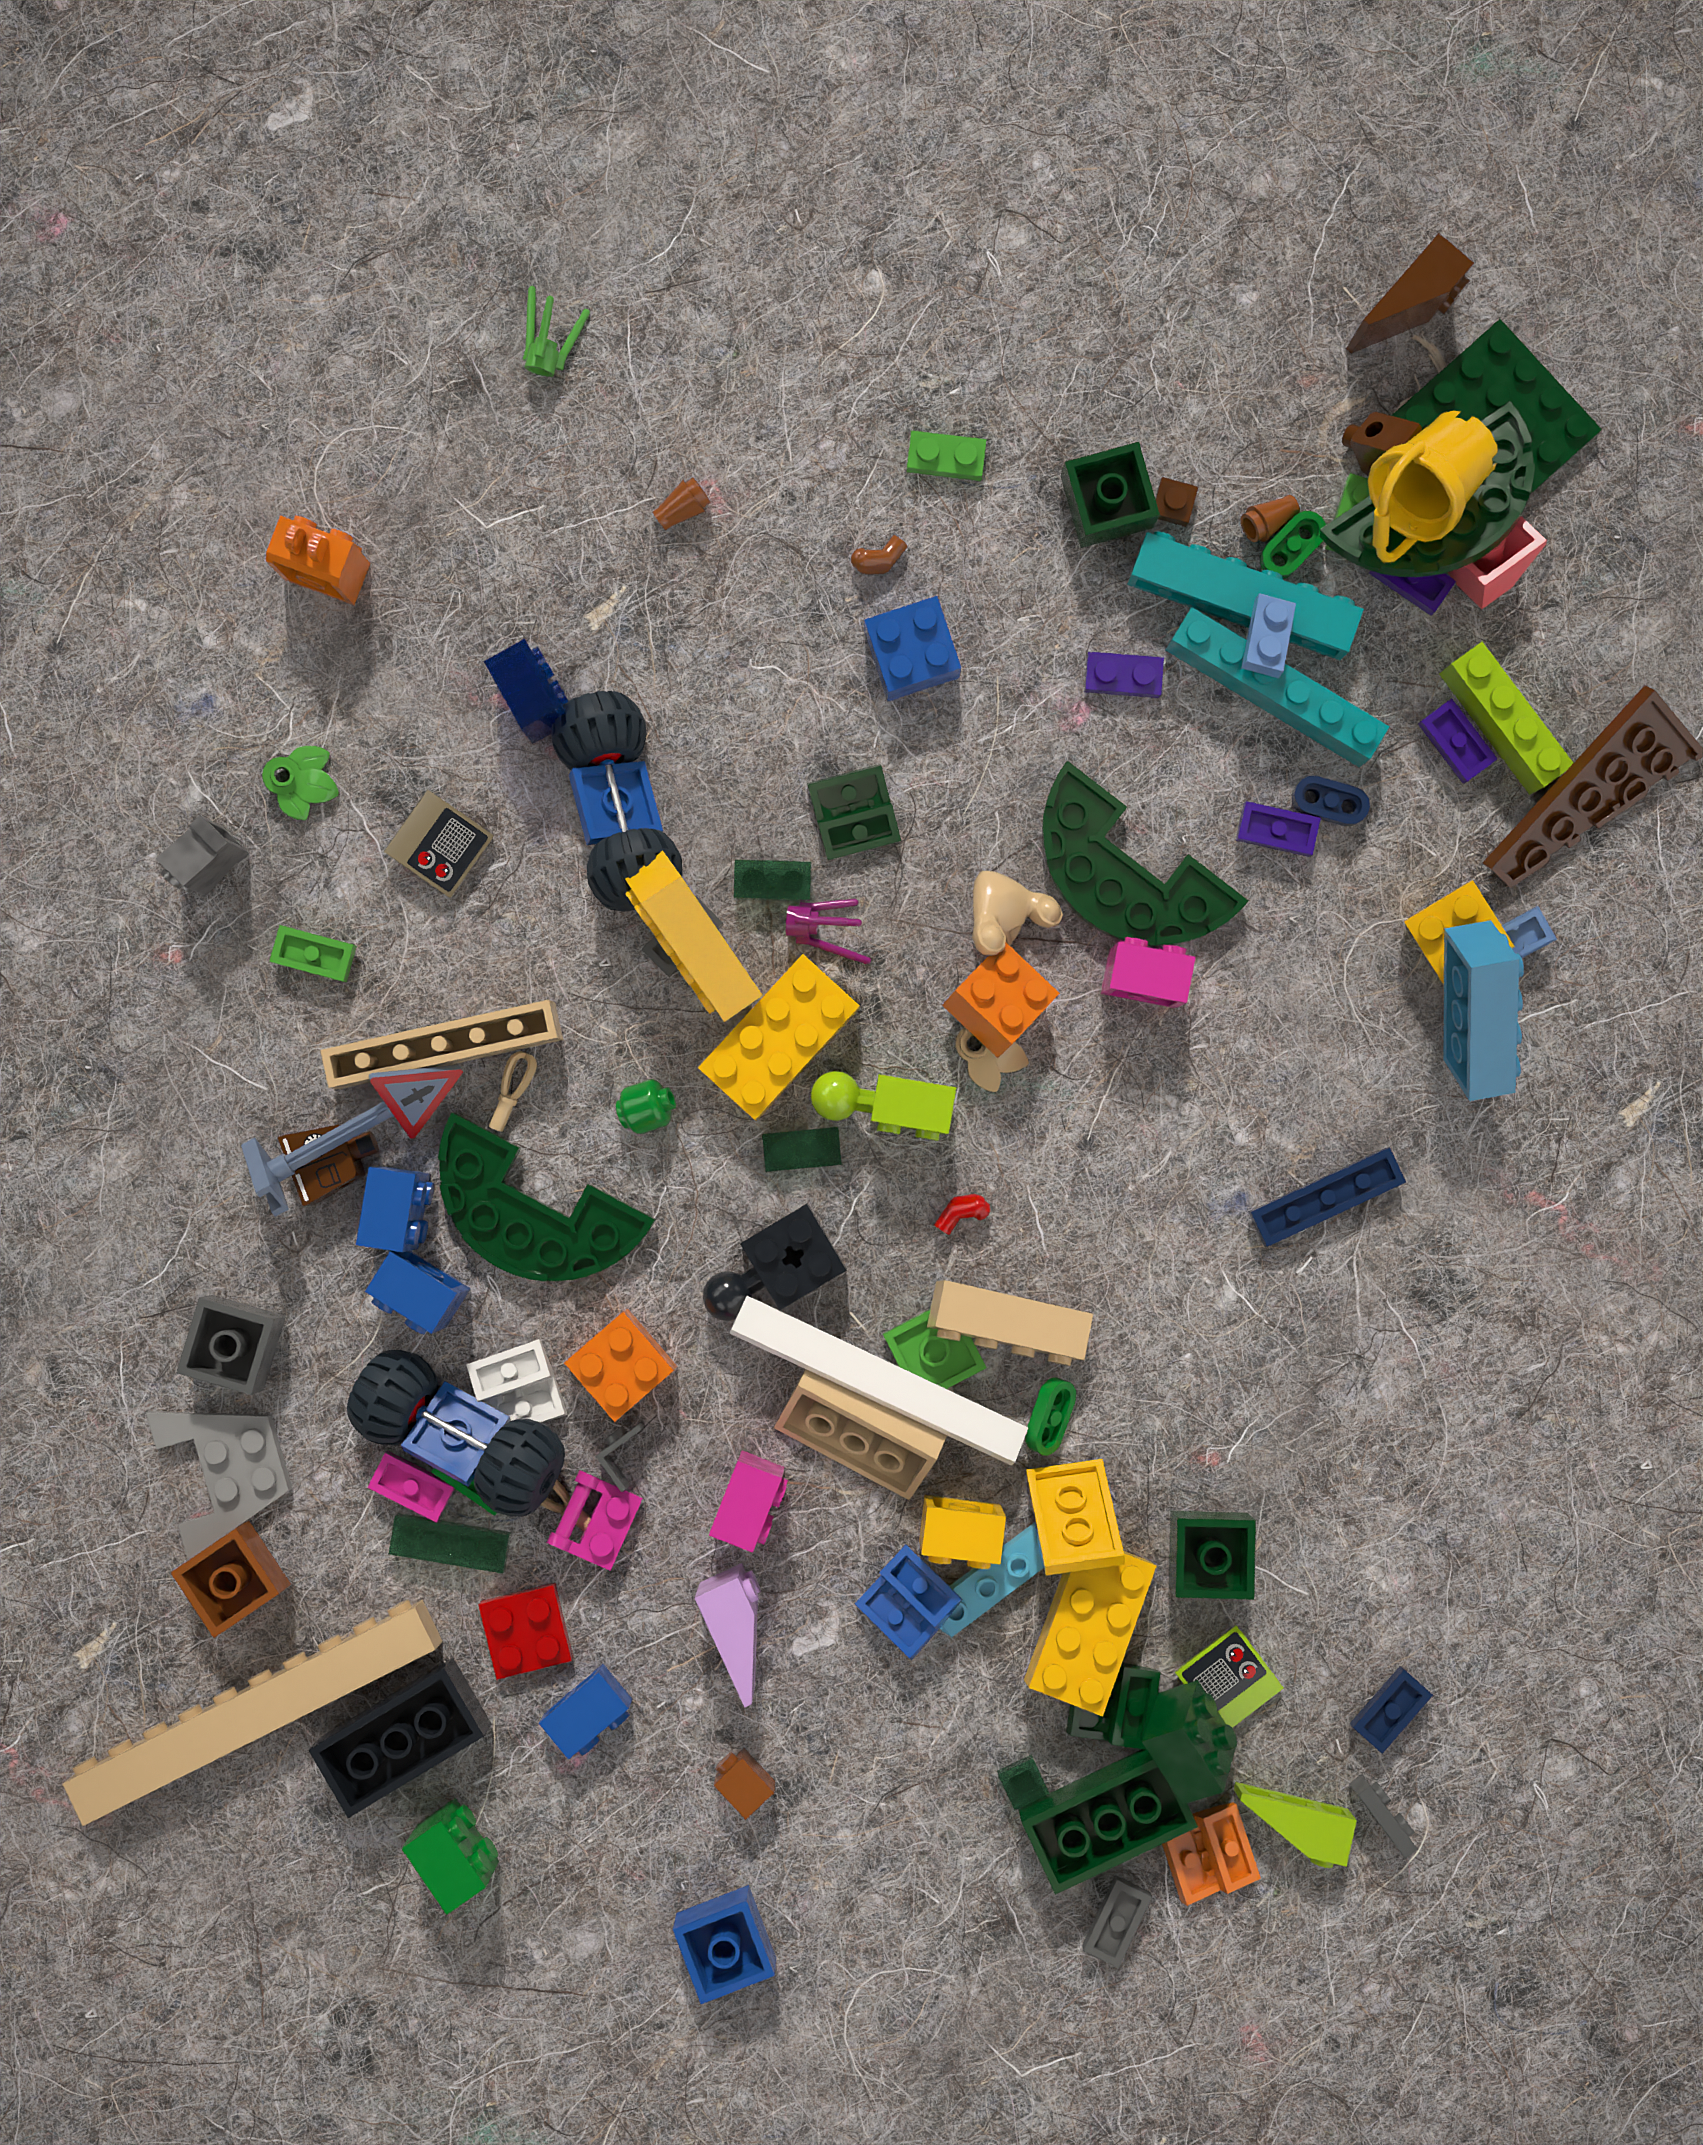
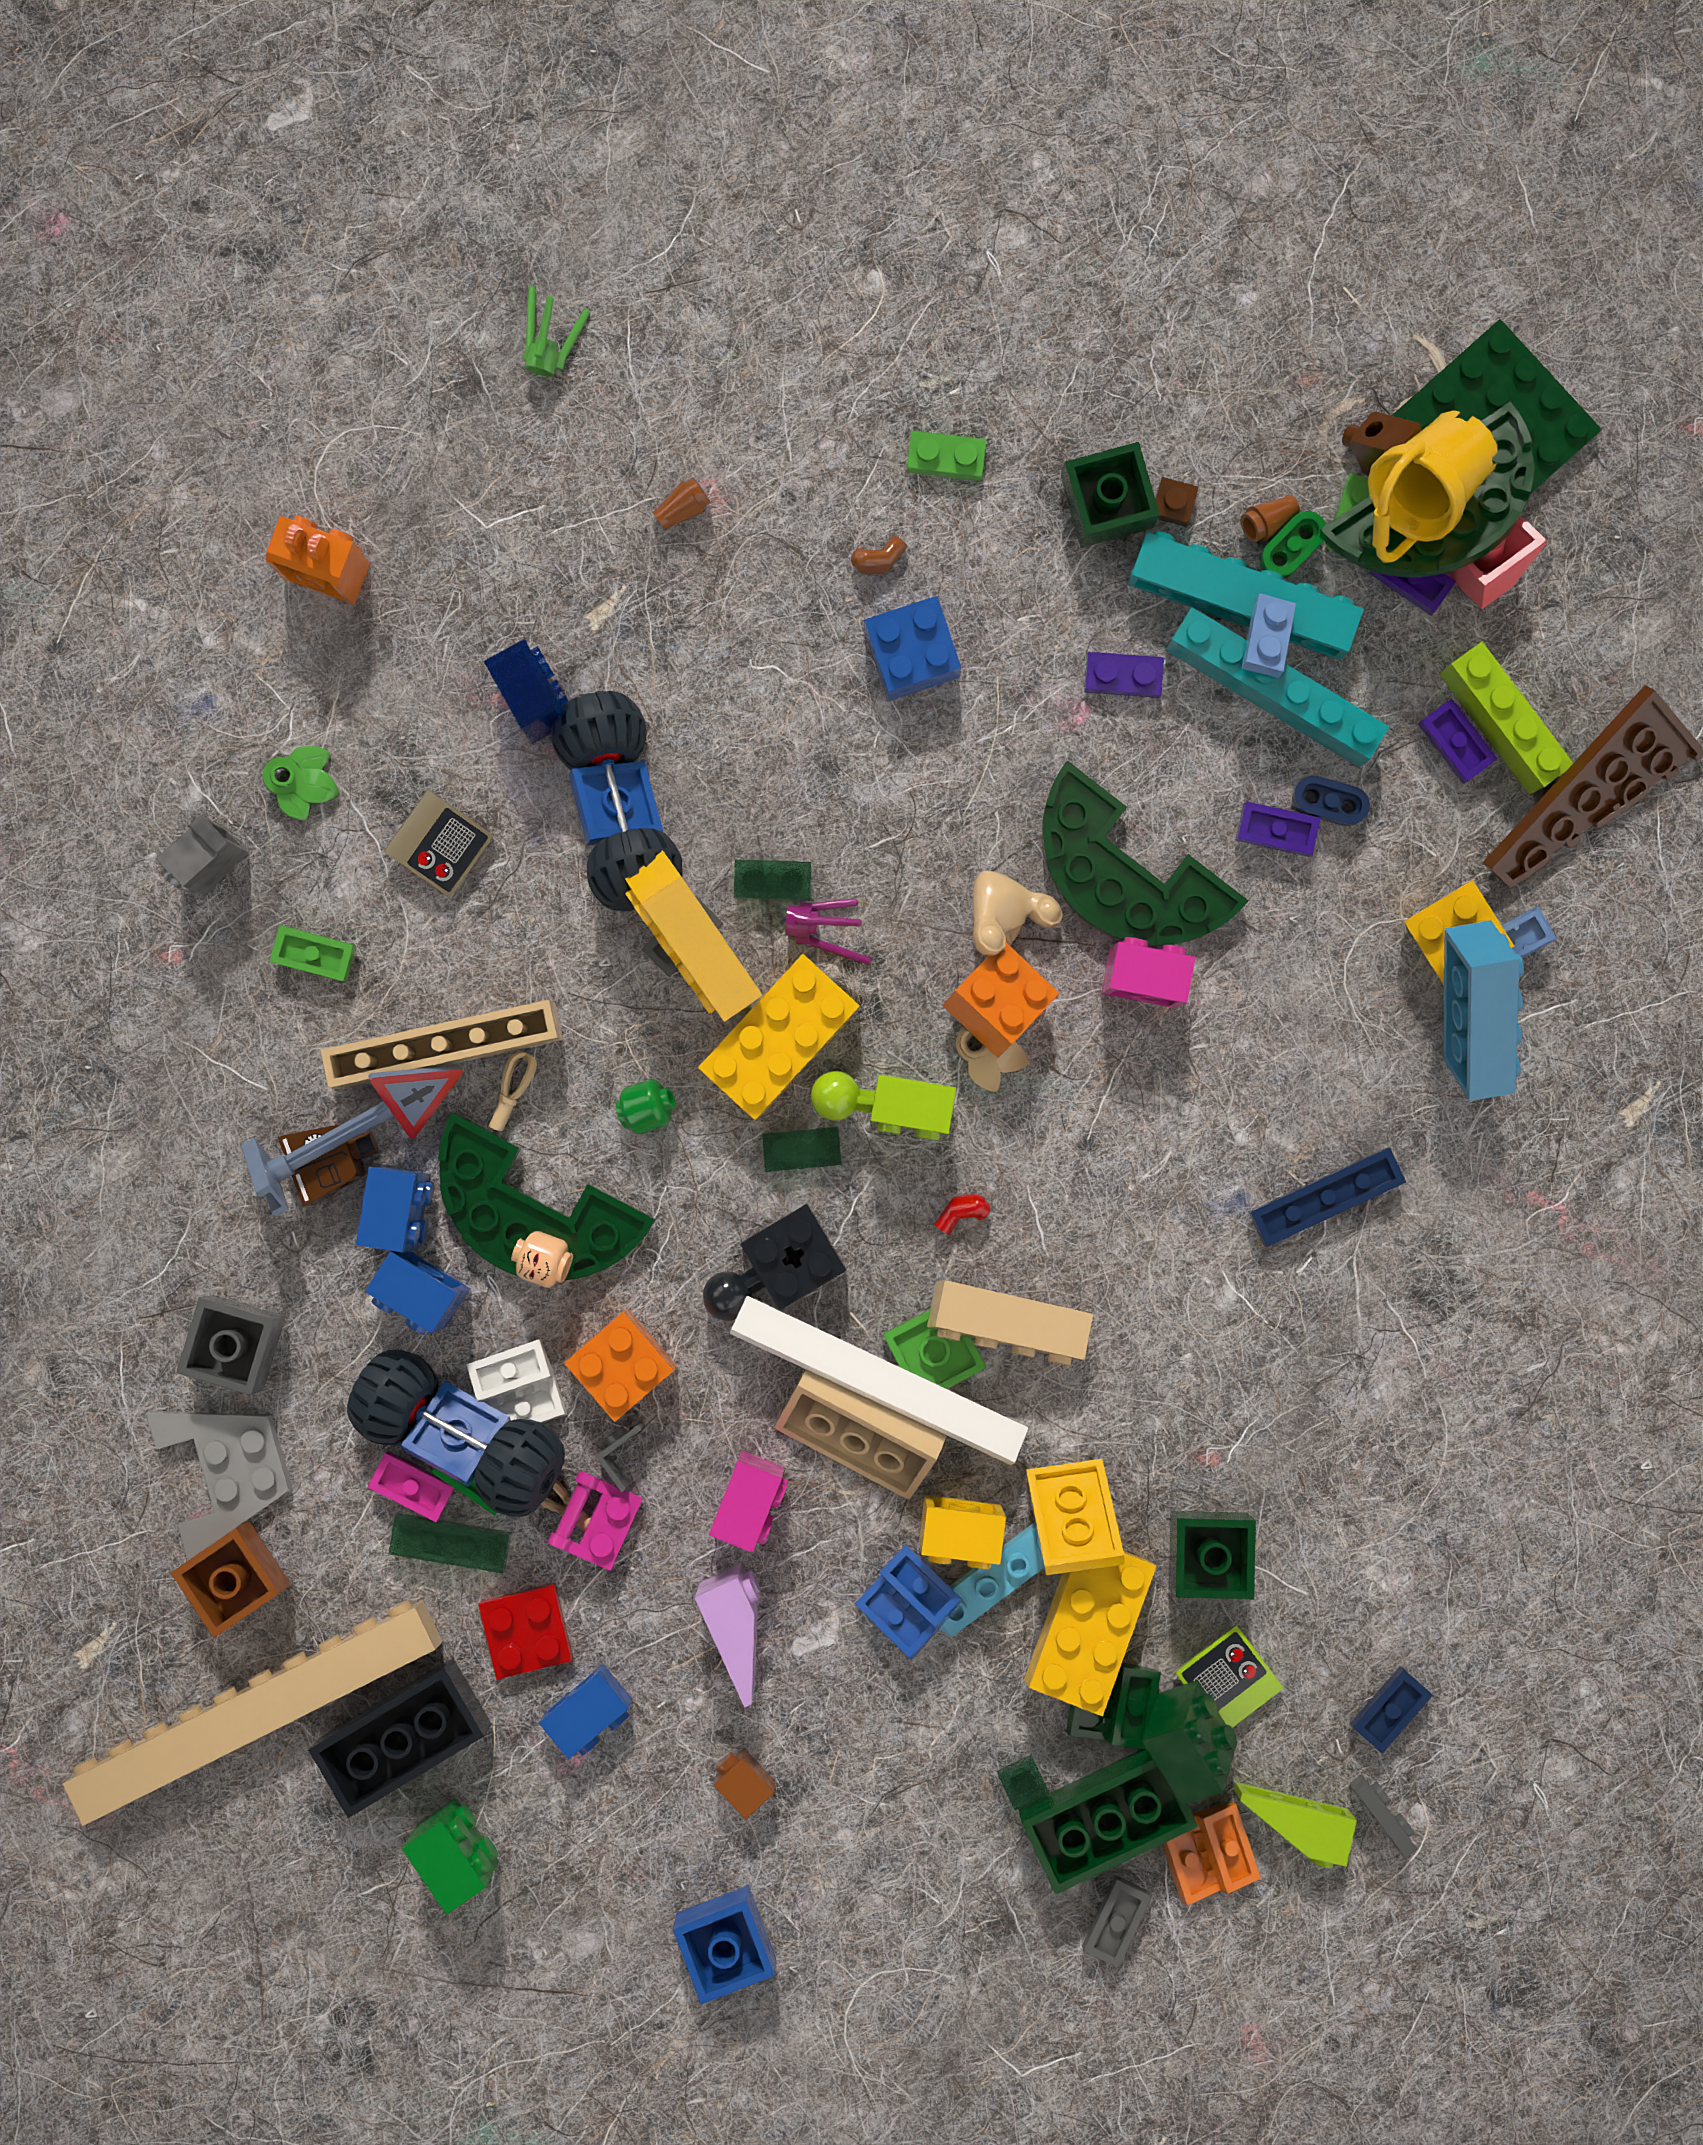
dark green slope [807,764,901,860] -> none
green plate [1025,1377,1076,1456] -> none
reddish brown slope [1346,233,1474,354] -> none
none -> light nougat head [511,1231,573,1288]

